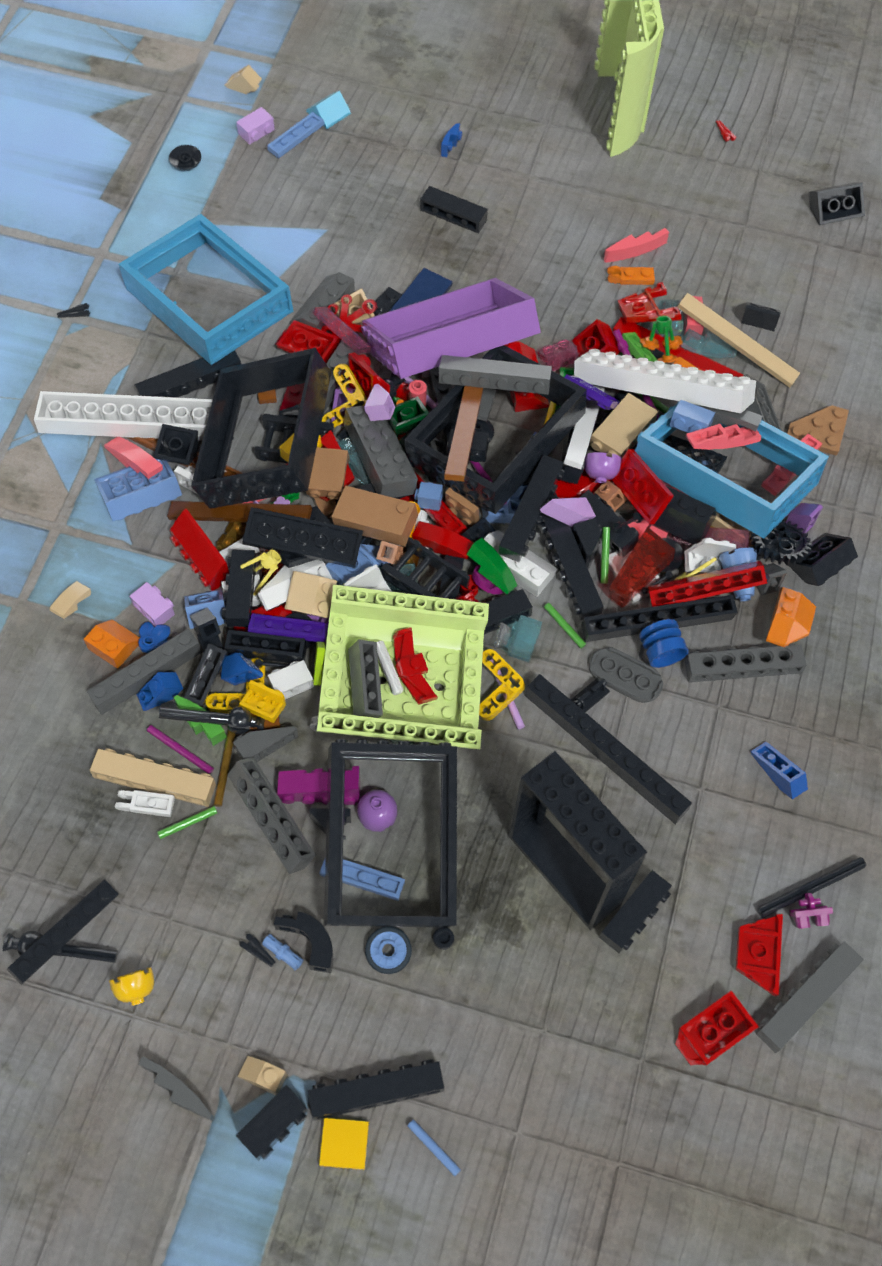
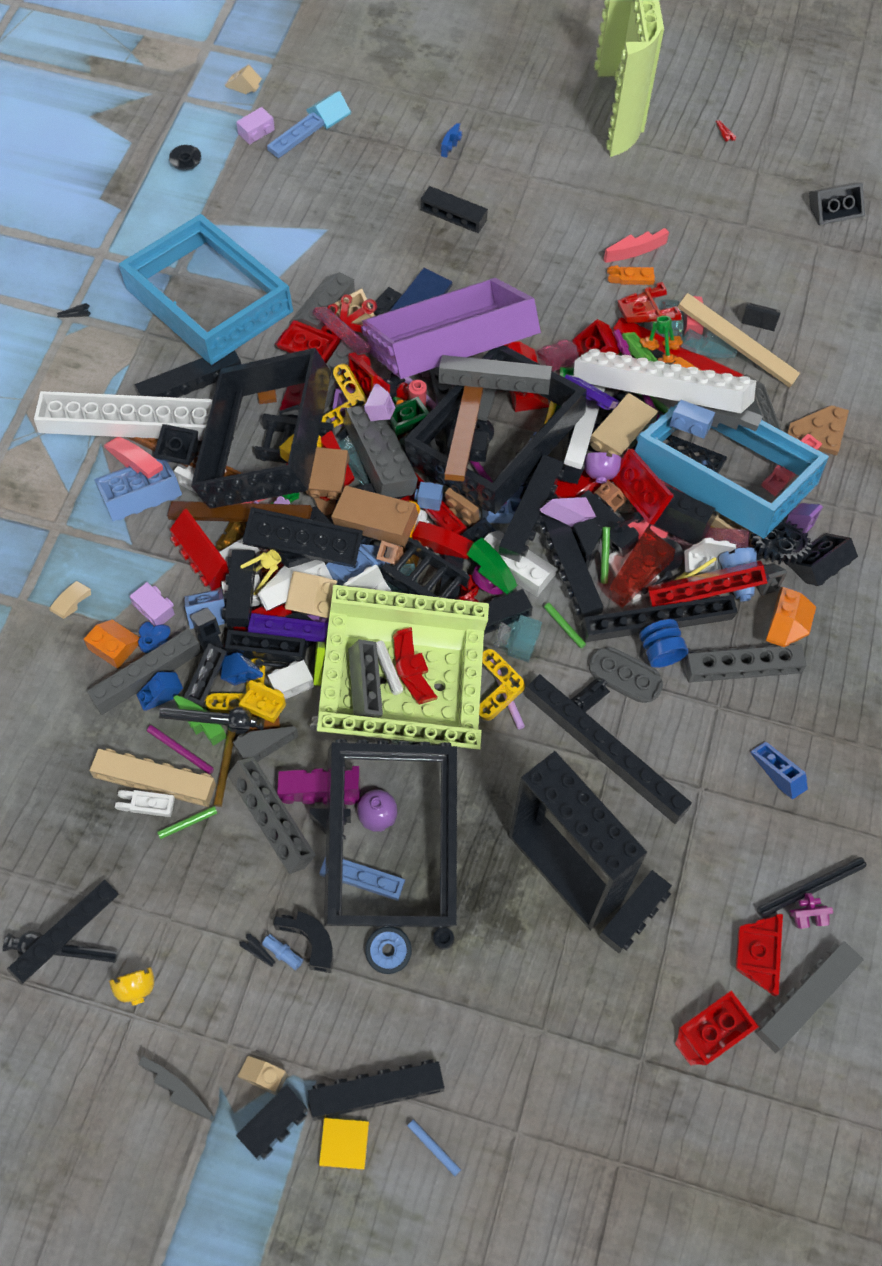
coral slope [686,424,761,450] -> none

